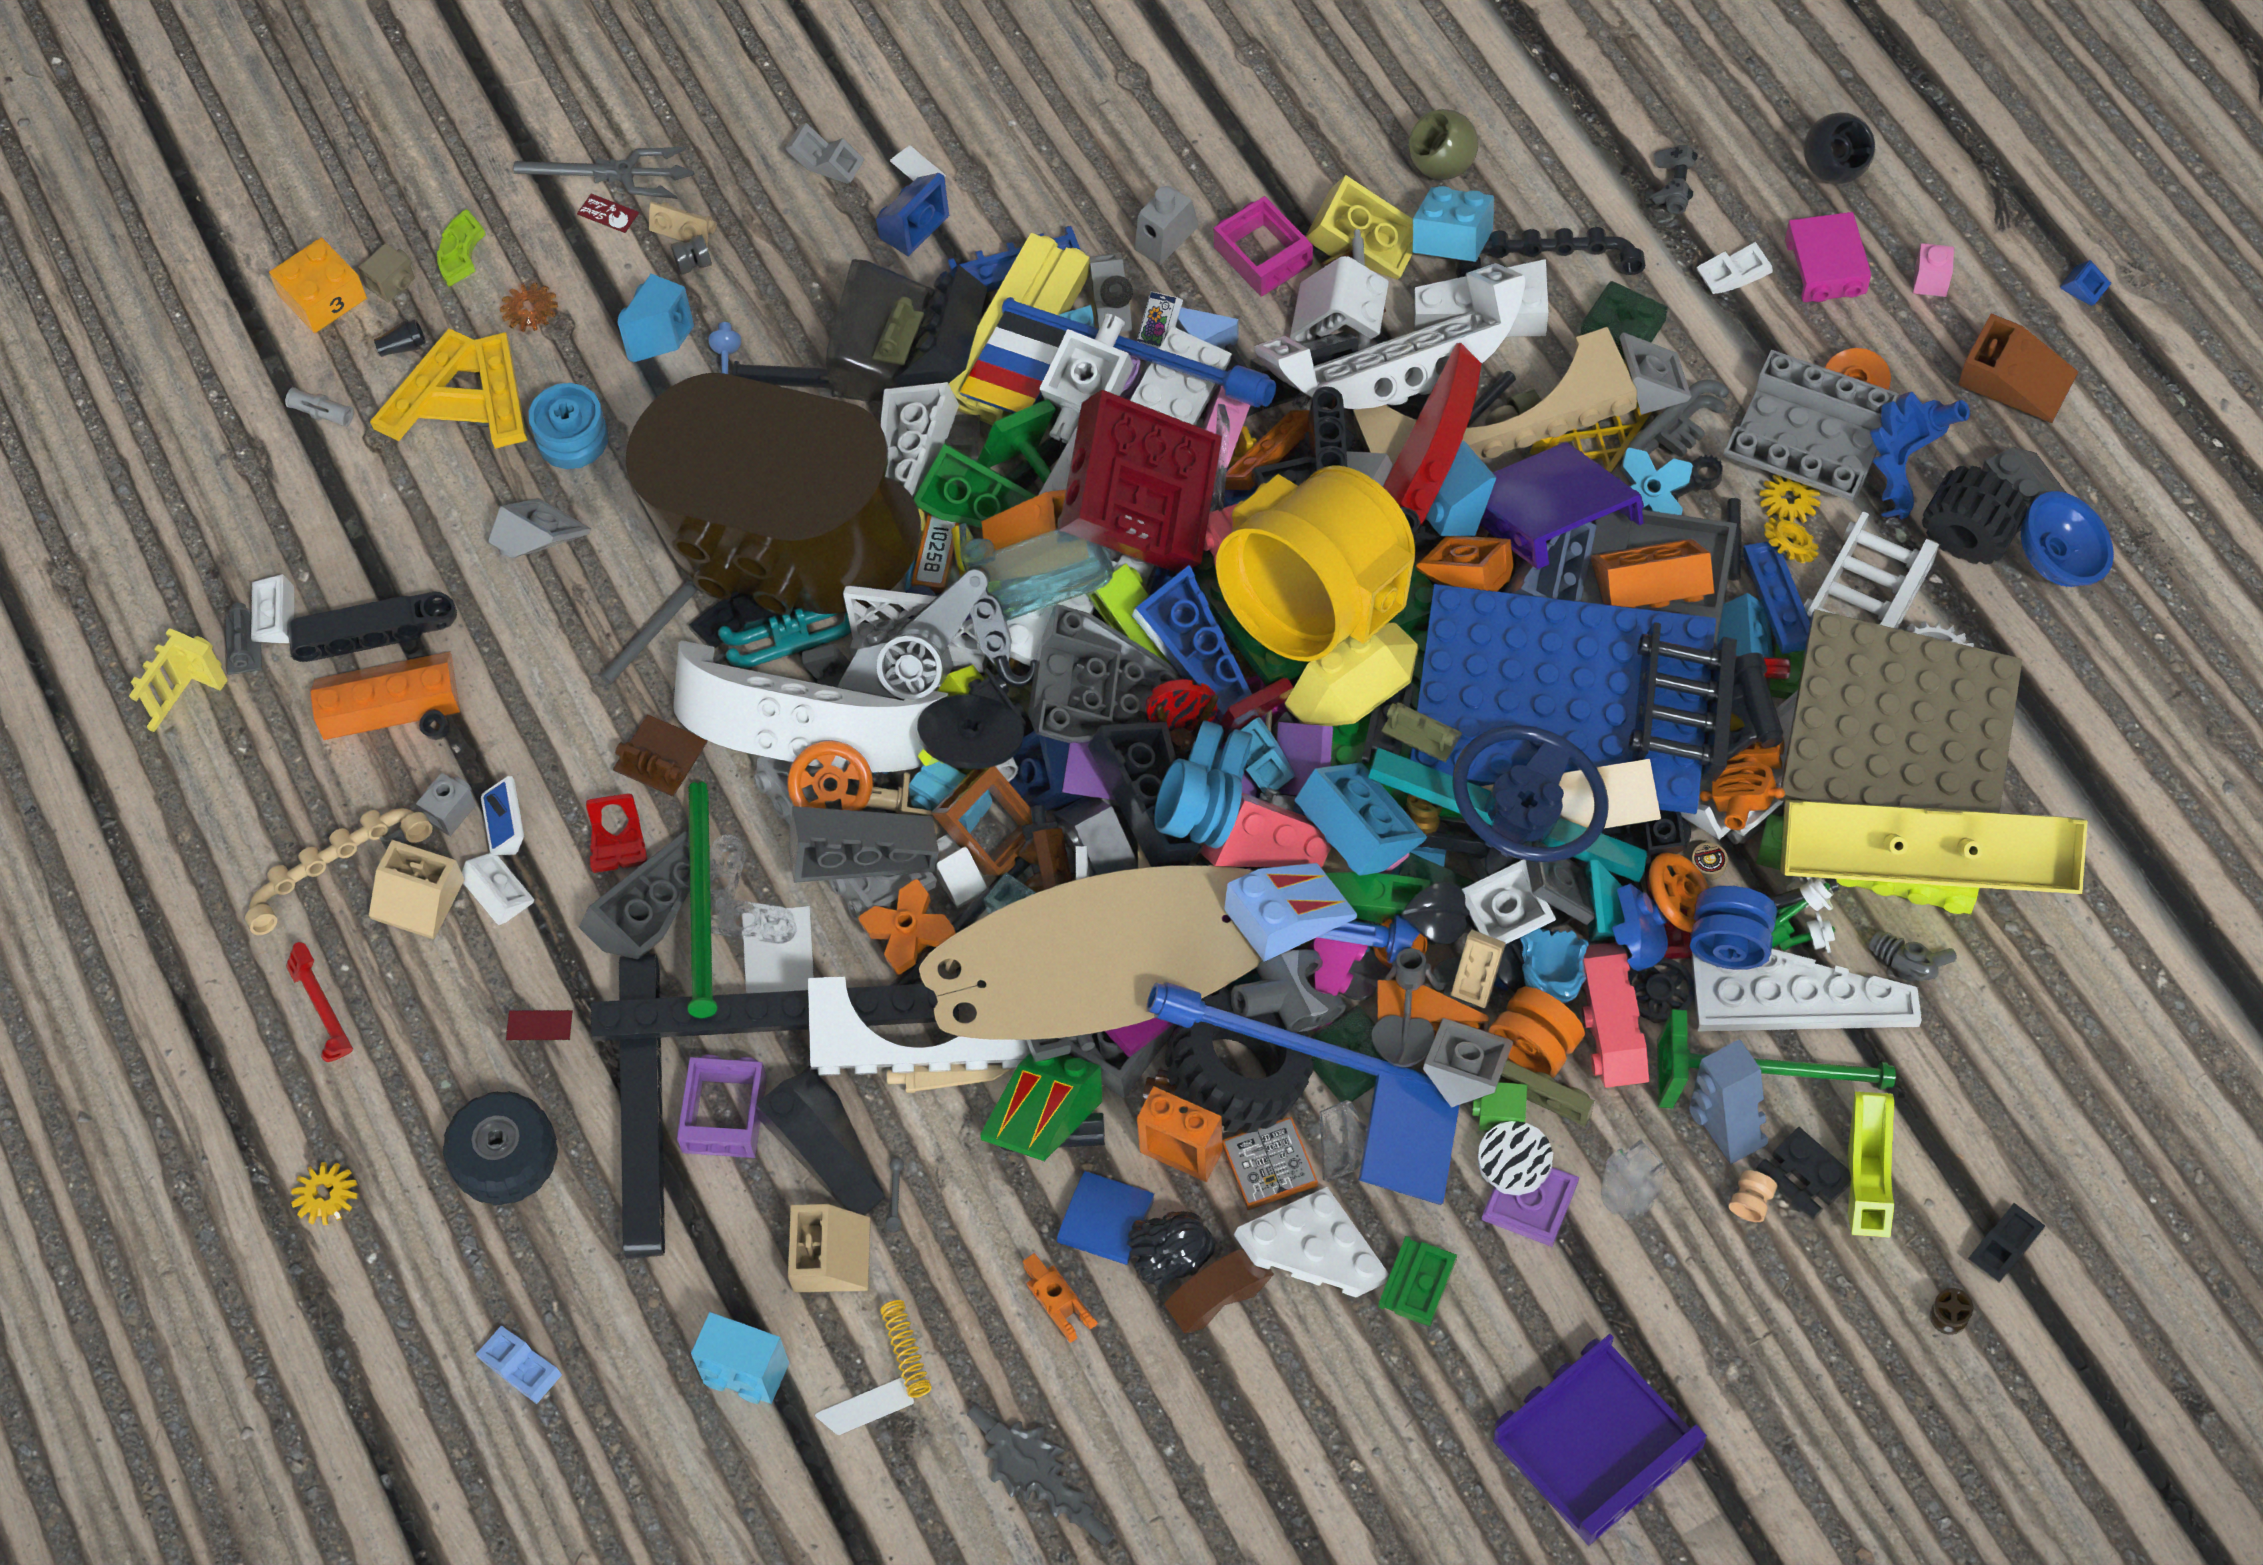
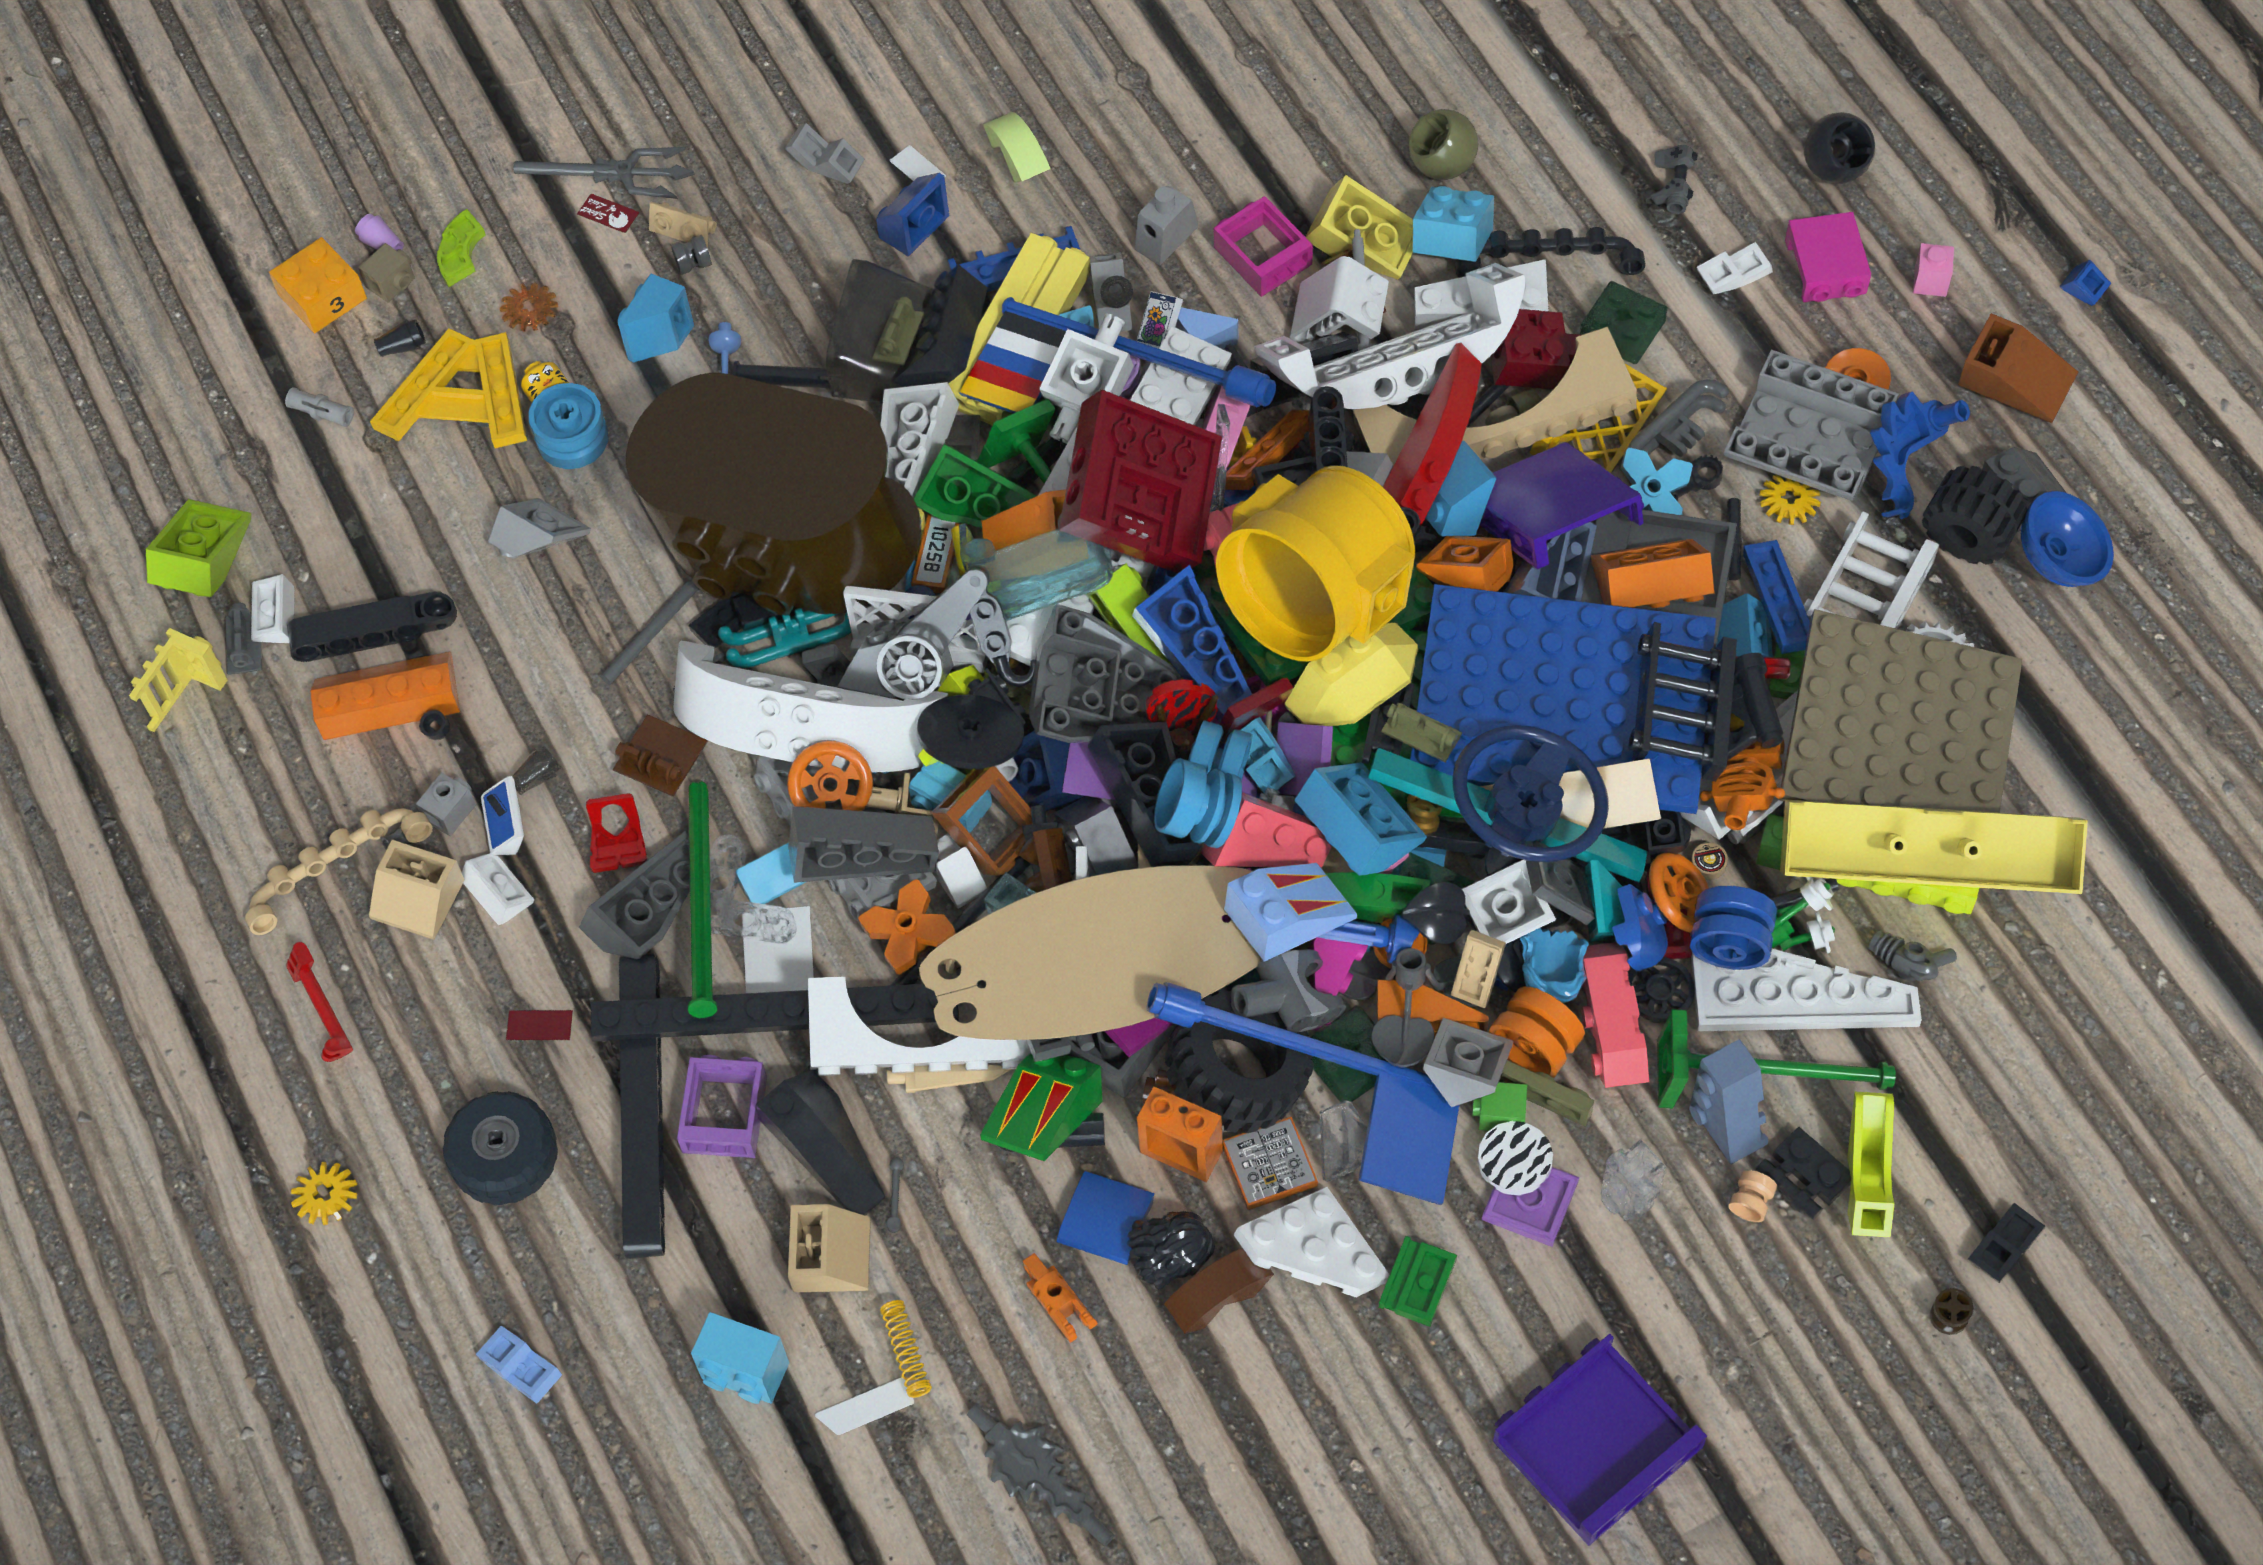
light grey slope [1619,332,1691,415] -> none
yellow gear [1764,516,1819,563] -> none
none -> lime slope [146,499,251,597]
none -> lavender cone [355,214,404,251]
none -> clear smoke cone [512,746,562,795]
none -> yellow head [521,361,569,403]
none -> medium azure slope [735,843,806,909]
none -> yellowish green brick [983,112,1051,182]
none -> dark red brick [1491,309,1581,390]

